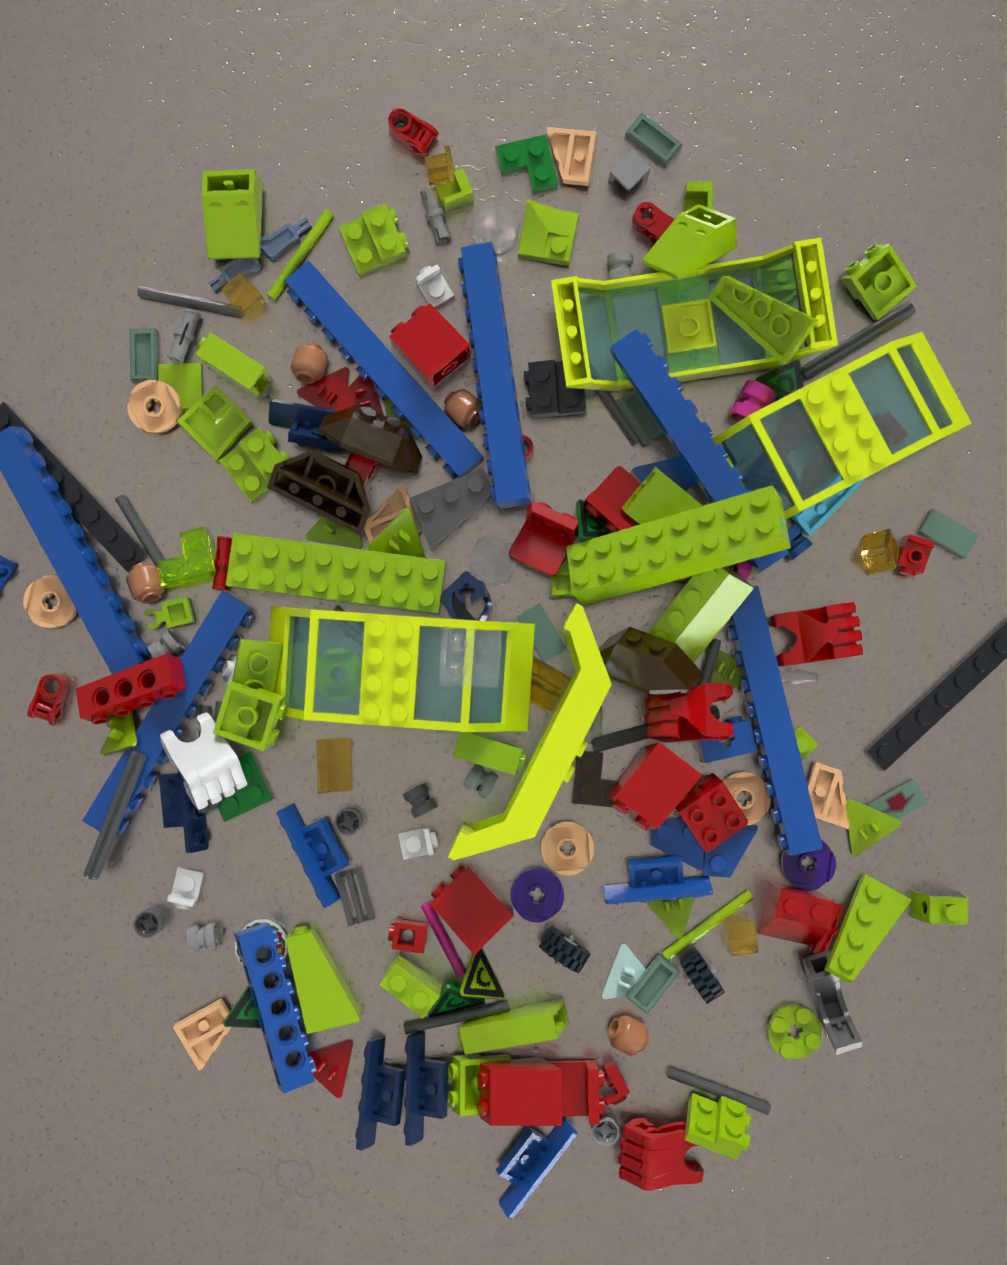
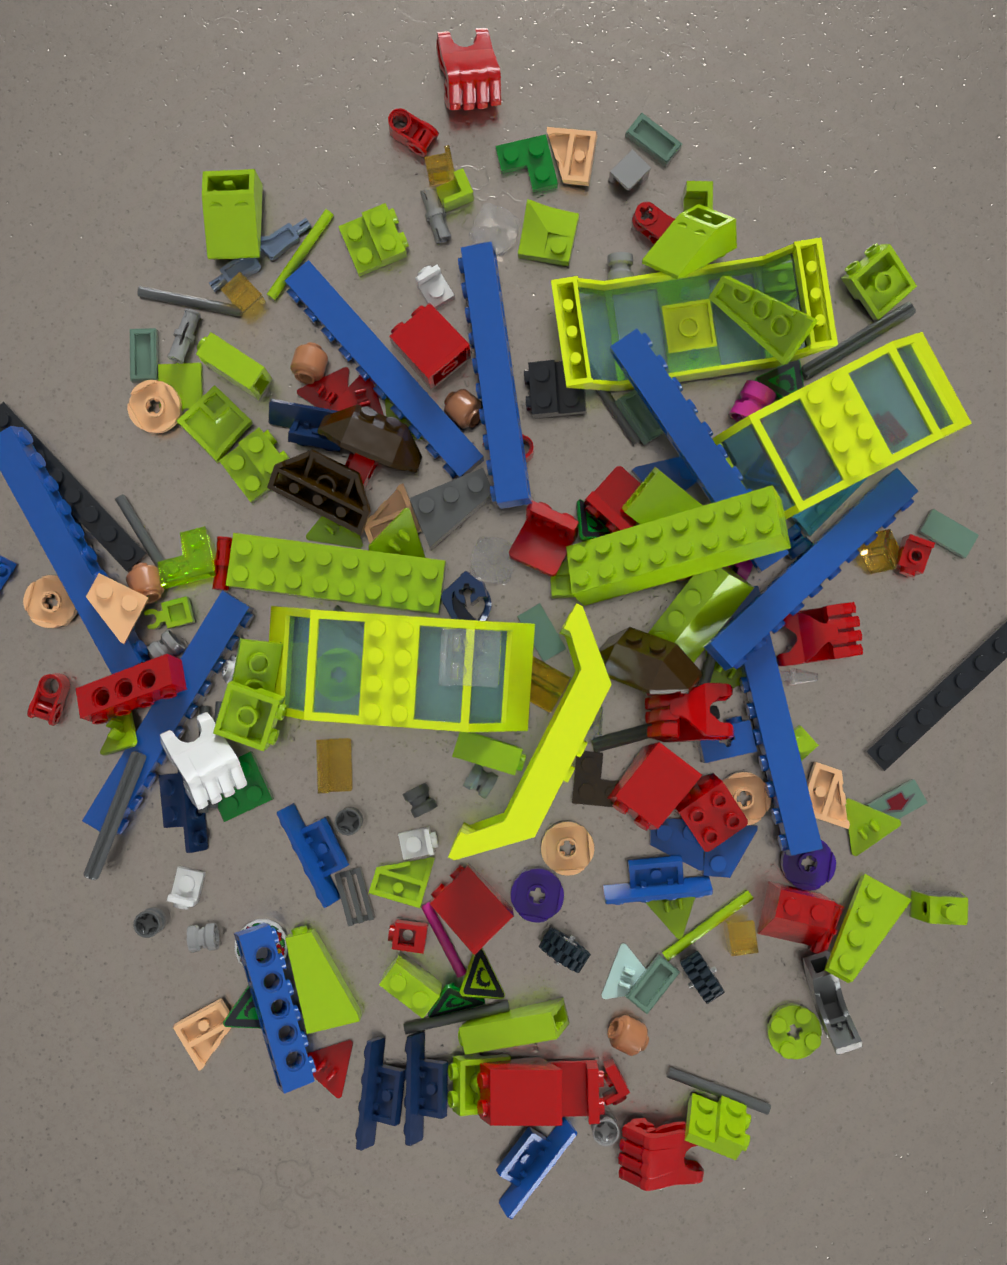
none -> light nougat wing [86,573,149,645]
none -> lime wing [369,857,435,909]
none -> piece [436,28,501,110]
none -> blue brick [704,468,918,671]

